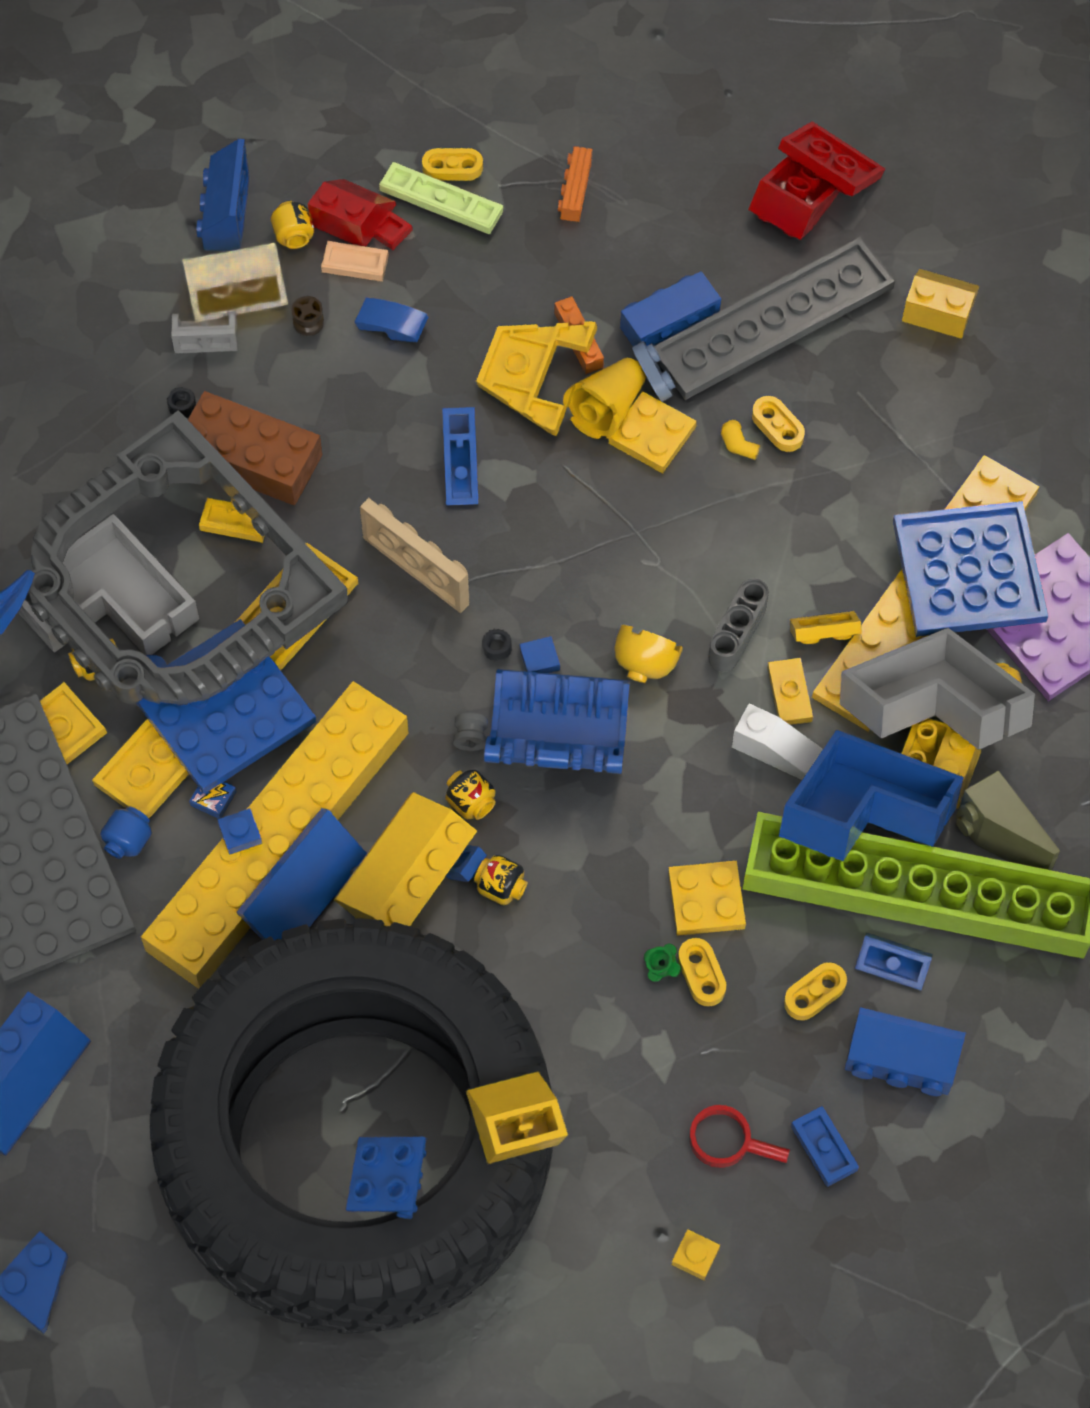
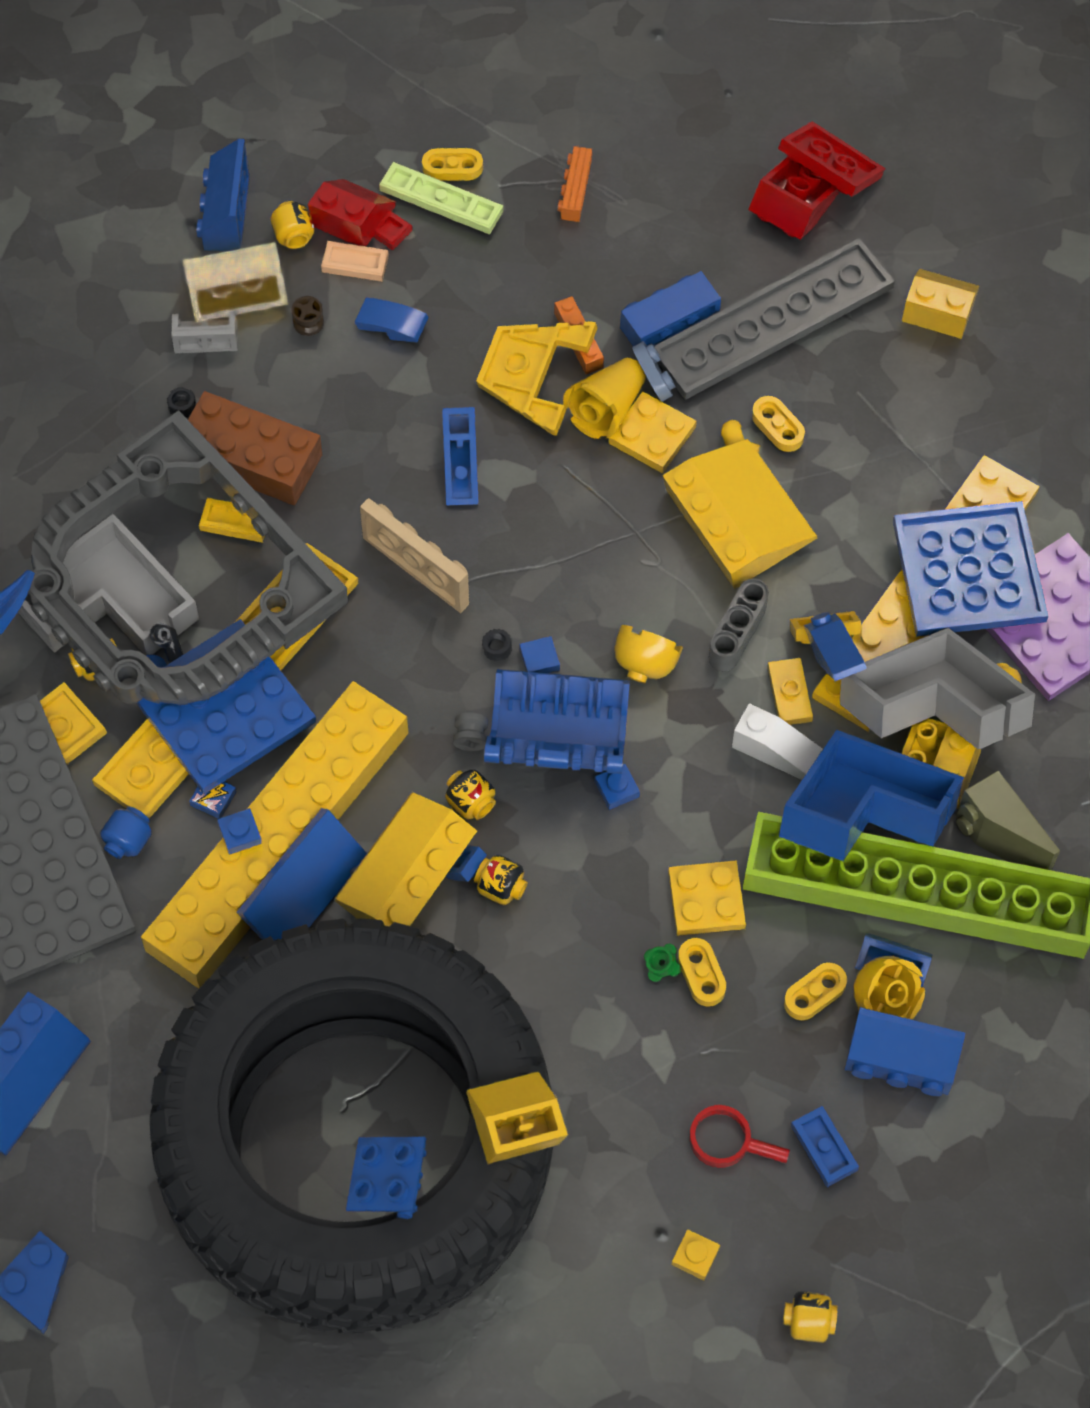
none -> black arm [149,623,184,663]
none -> blue plate [595,764,640,810]
none -> yellow slope [662,439,817,589]
none -> yellow head [783,1291,837,1343]
none -> blue slope [804,612,867,681]
none -> yellow cylinder [854,956,925,1020]

